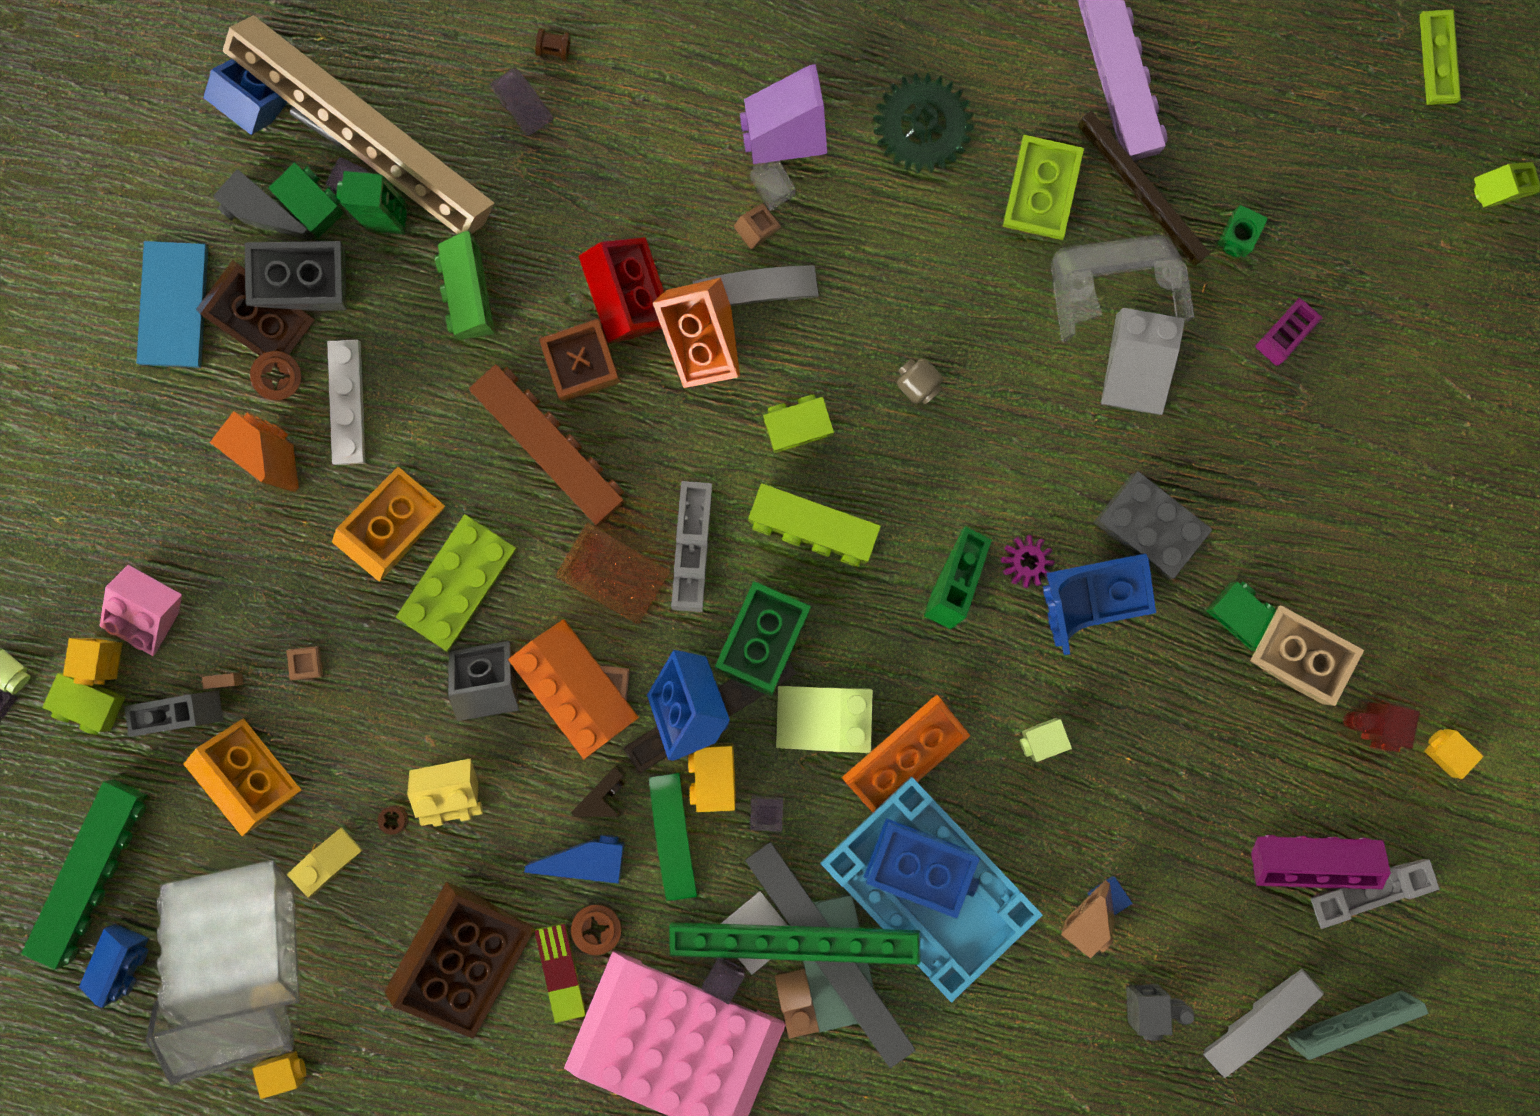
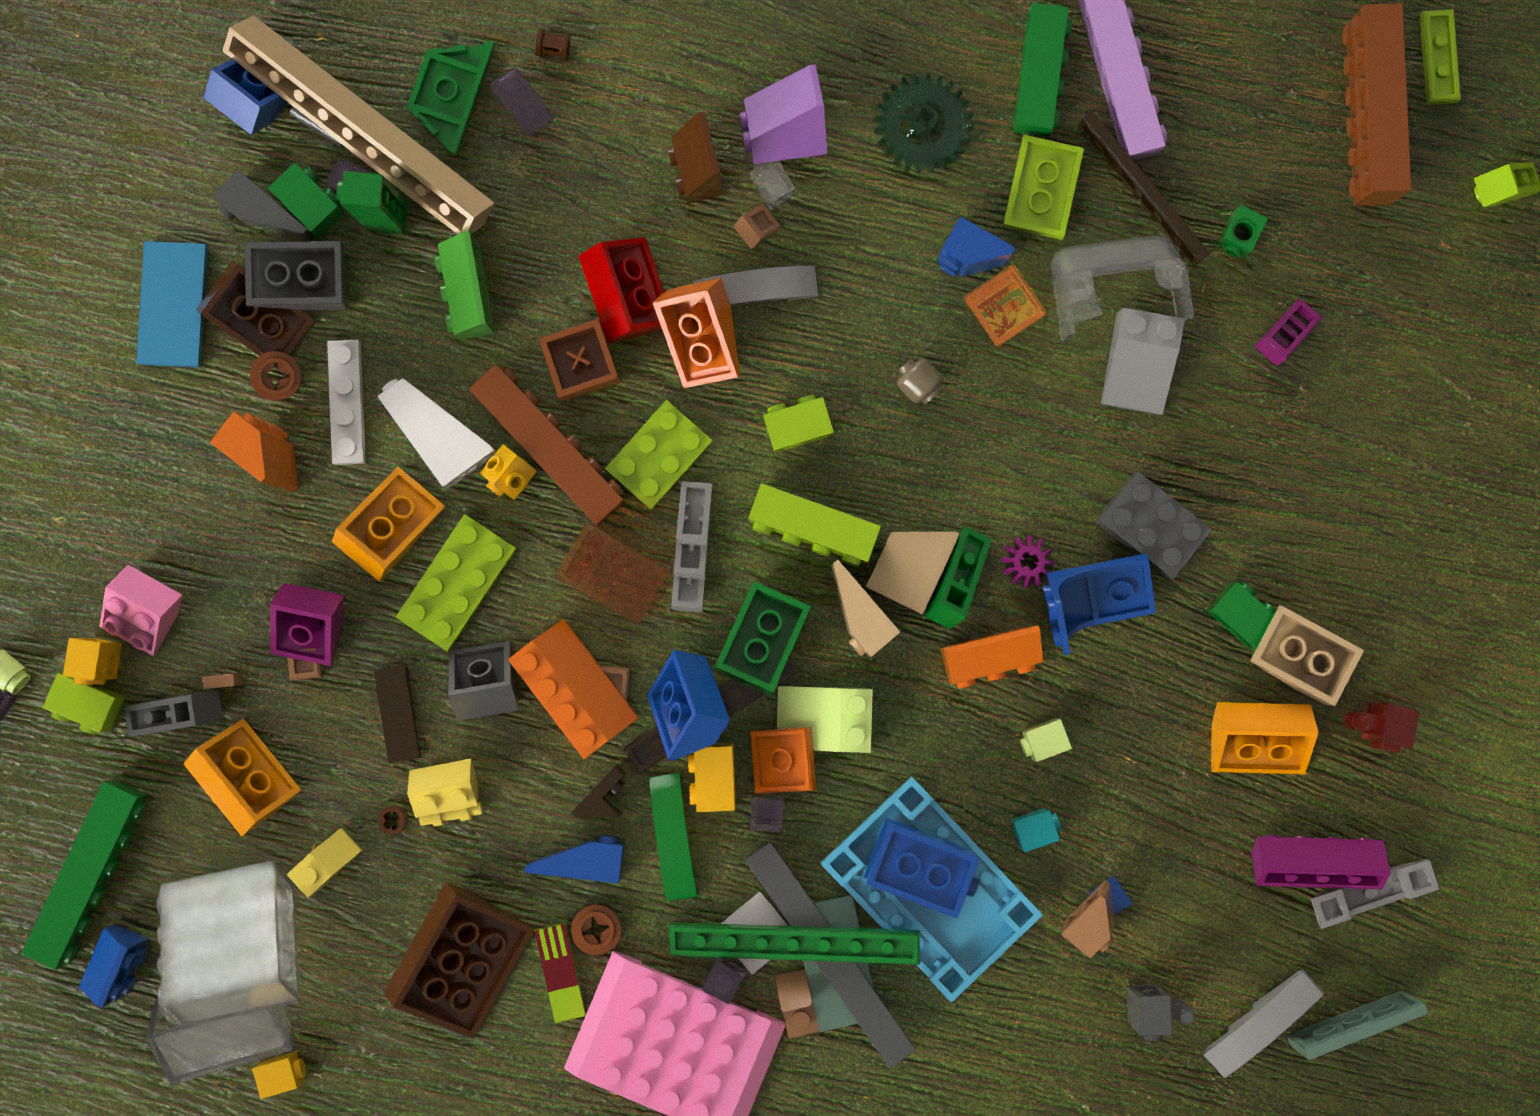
orange tile [841,695,971,813] -> none
yellow brick [1424,729,1484,779] -> none
none -> magenta slope [270,583,344,666]
none -> dark brown tile [374,666,421,763]
none -> white slope [377,378,497,489]
none -> green wing [407,41,496,157]
none -> yellow brick [480,444,537,500]
none -> lime plate [605,400,713,510]
none -> reddish brown slope [667,111,723,204]
none -> orange tile [750,727,817,794]
none -> tan slope [831,560,900,657]
none -> tan slope [865,531,960,614]
none -> blue slope [936,216,1015,277]
none -> orange slope [940,625,1043,689]
none -> clear yellow tile [962,263,1048,349]
none -> teal brick [1010,808,1062,853]
none -> green brick [1012,3,1072,137]
none -> light orange slope [1211,702,1319,774]
none -> dark orange brick [1342,3,1411,206]

